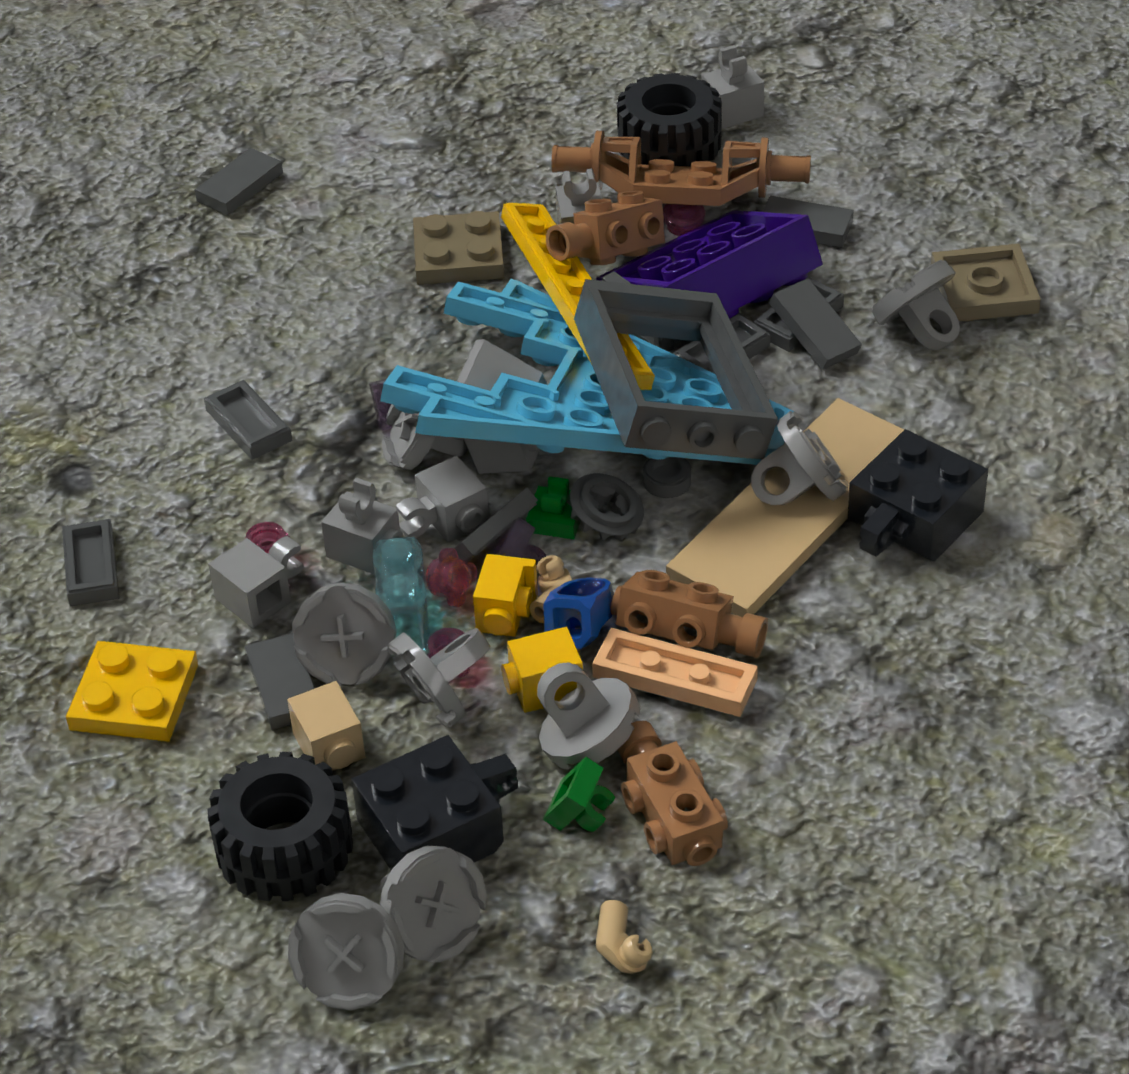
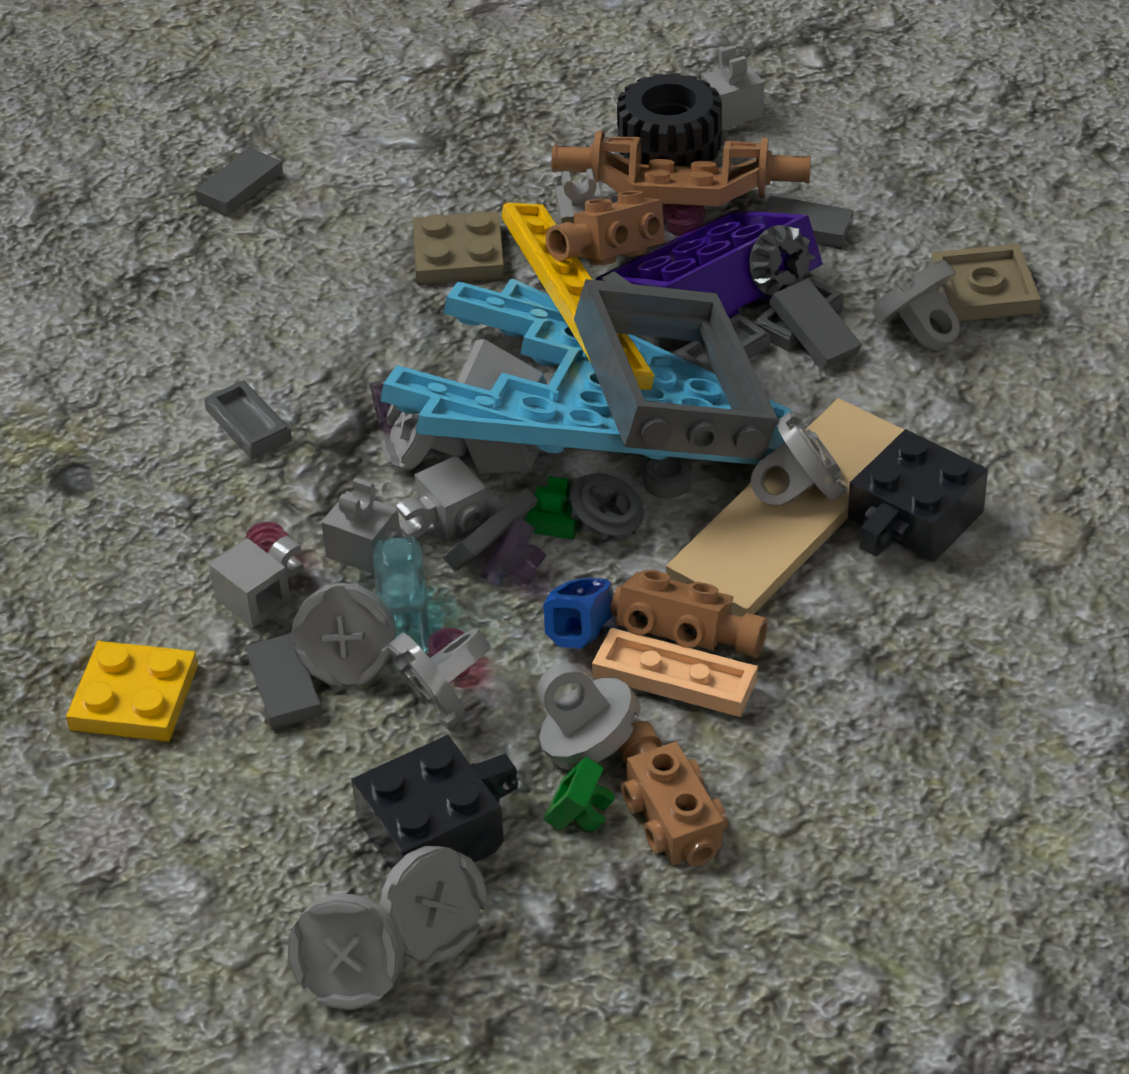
dark grey tile [62,519,120,607] -> none
black tyre [207,752,353,902] -> none
tan brick [287,681,366,771] -> none
clear pink plate [426,548,477,607] -> none
yellow brick [473,554,538,637] -> none
yellow brick [501,626,583,713] -> none
tan arm [529,555,572,623] -> none
tan arm [596,900,653,974] -> none
none -> dark grey gear [750,225,816,297]

